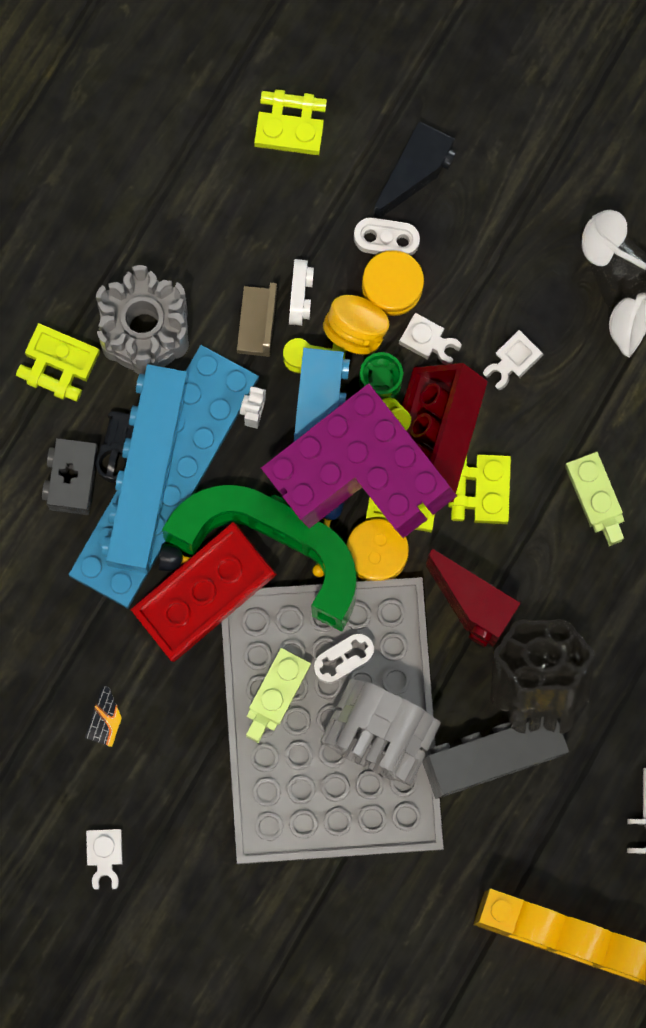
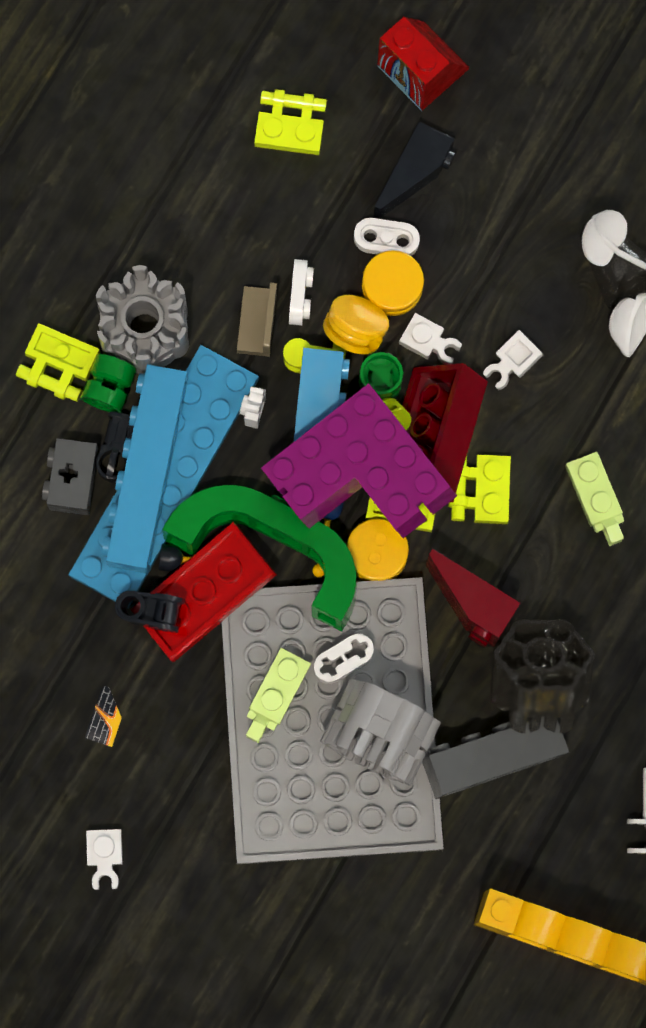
none -> green wheel [80,354,137,413]
none -> black piece [115,590,185,633]
none -> red slope [377,17,469,111]

